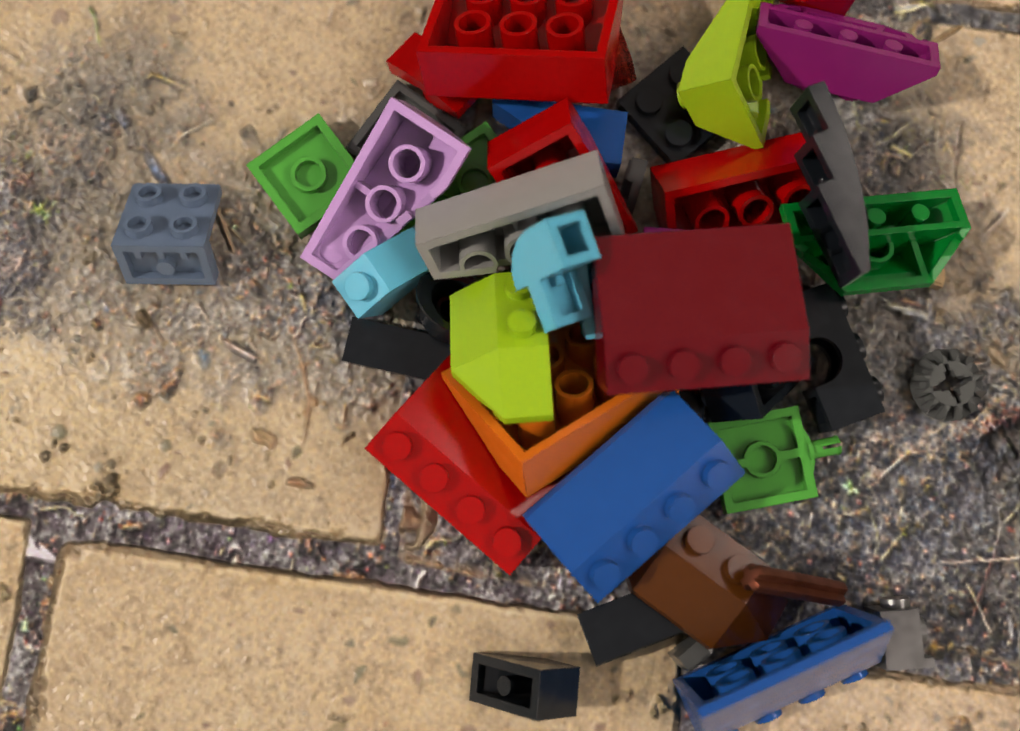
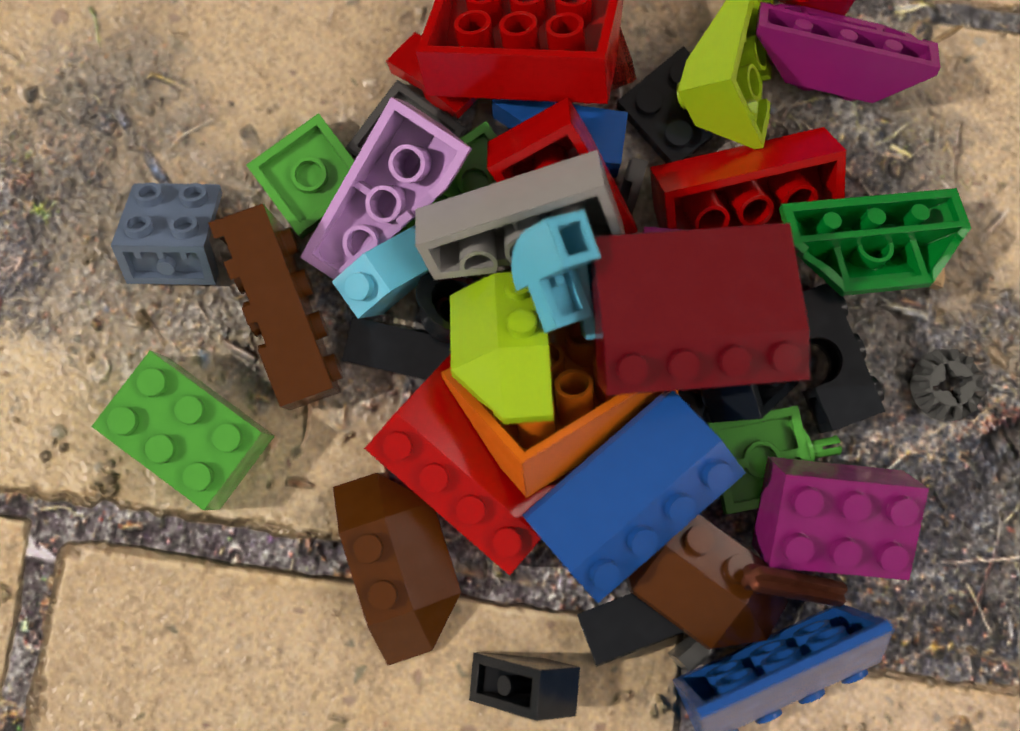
black slope [790,80,870,288] -> none
flat silver brick [864,596,935,671] -> none
none -> bright green brick [91,350,275,511]
none -> reddish brown wedge [208,203,344,411]
none -> reddish brown wedge [333,473,462,665]
none -> magenta brick [752,457,929,580]

